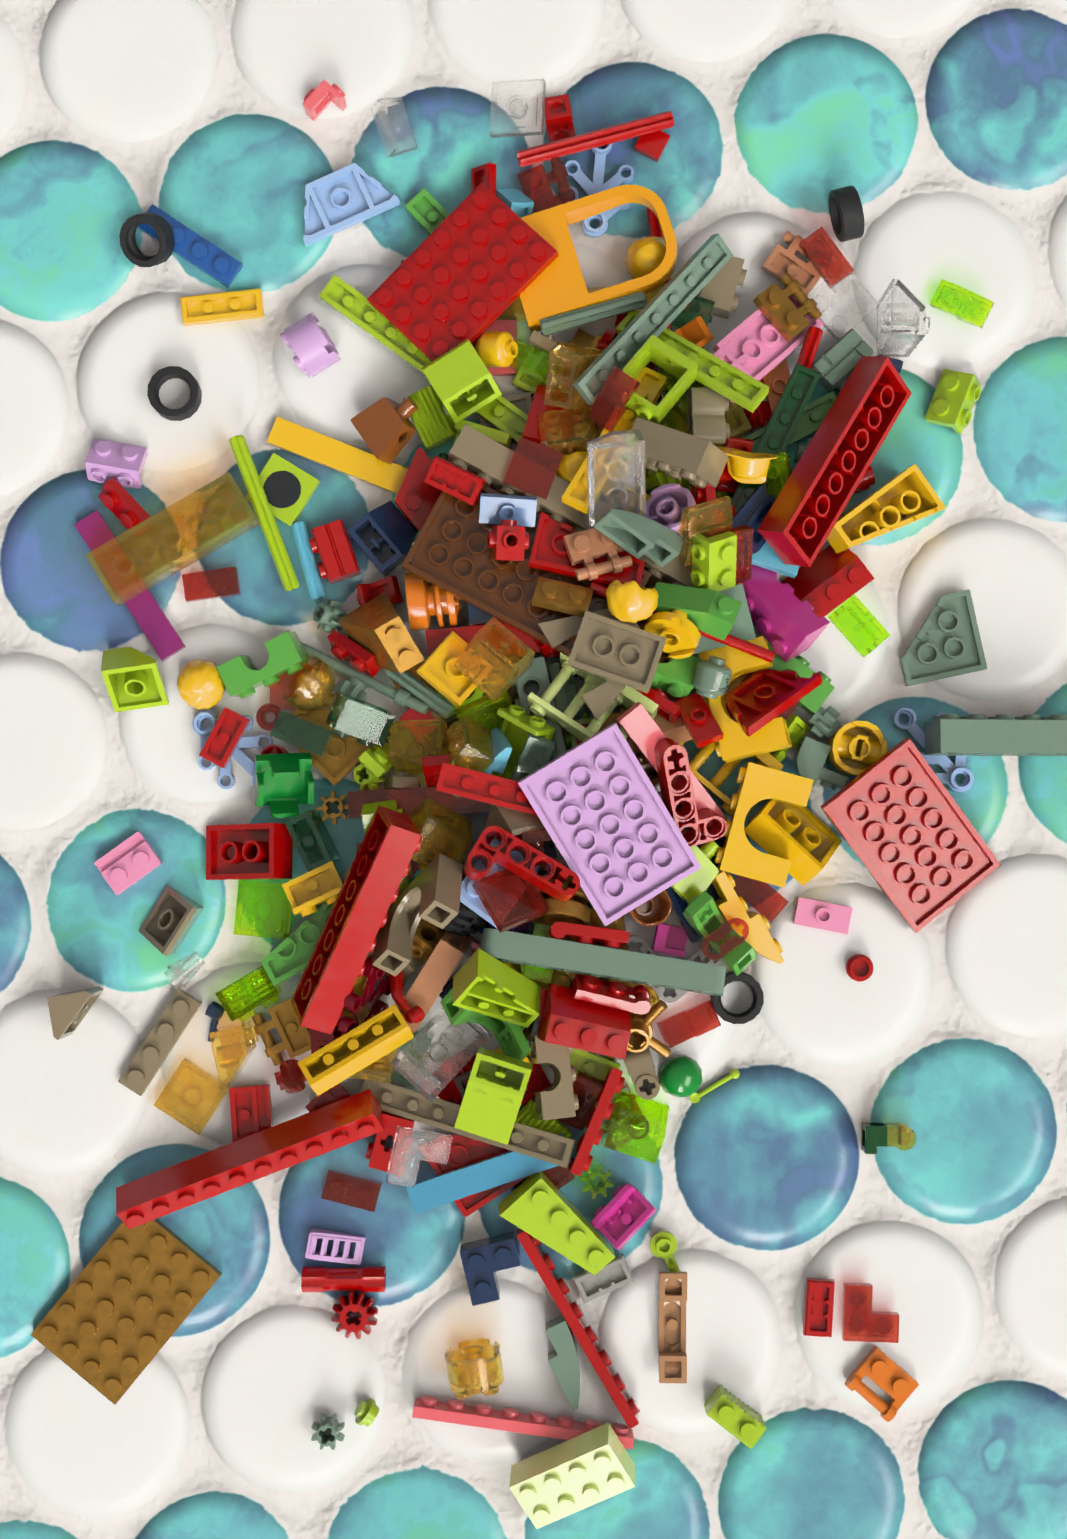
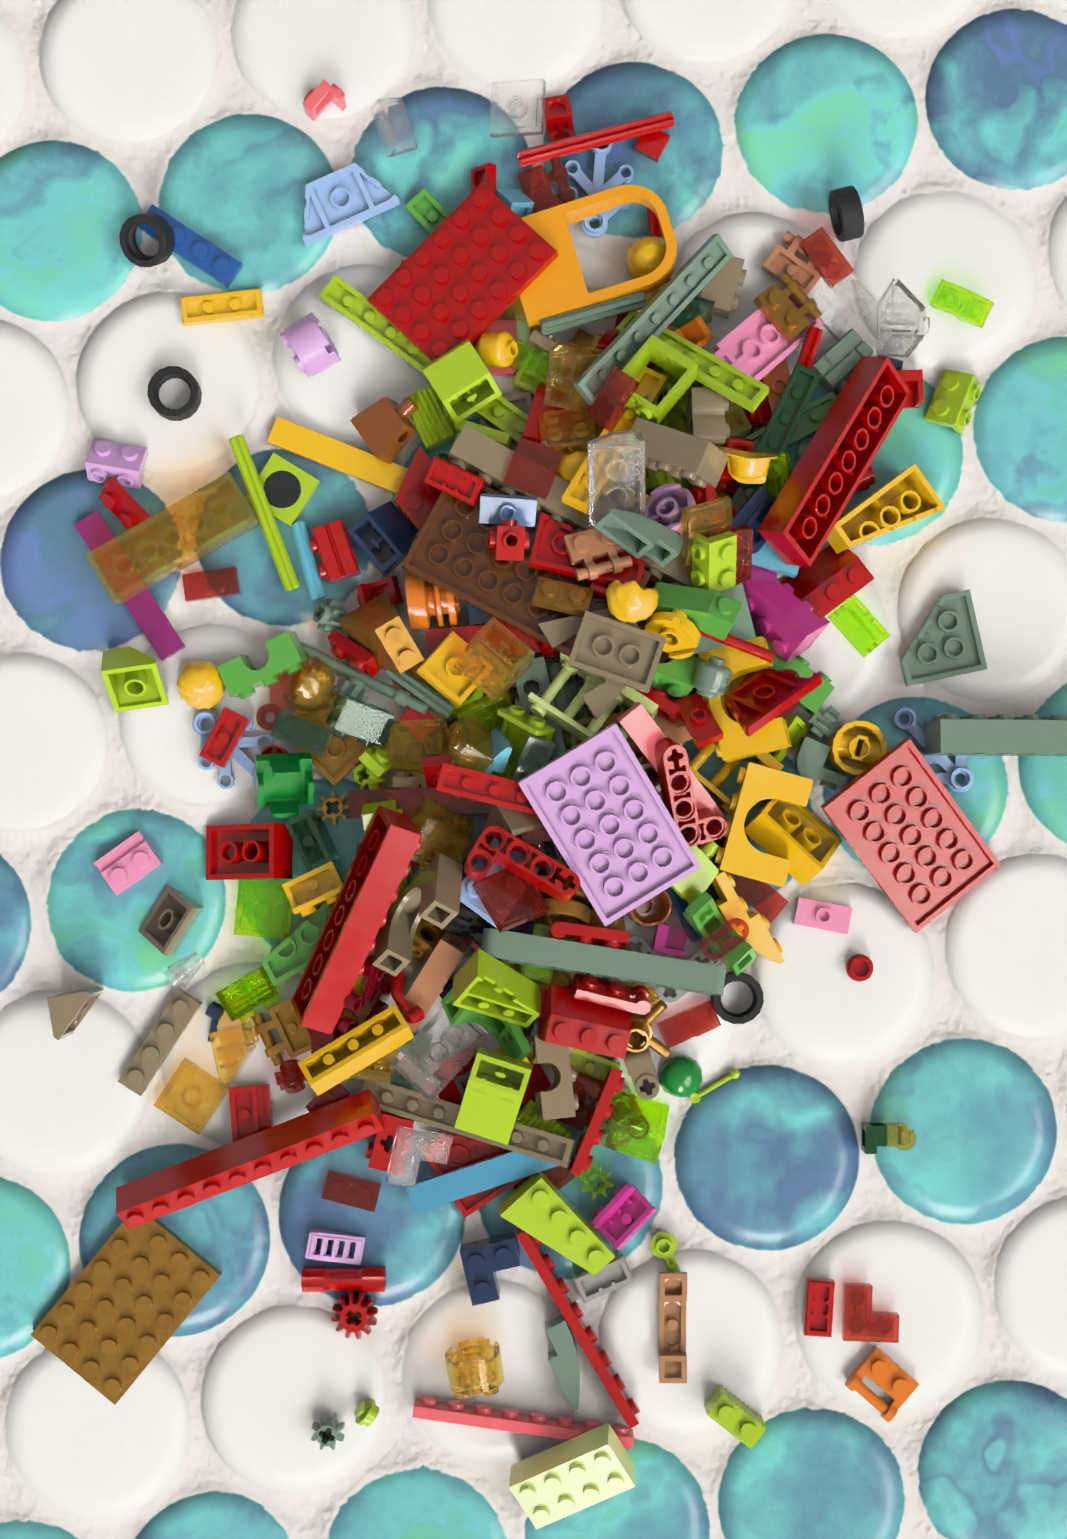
none -> red panel [897,369,924,409]

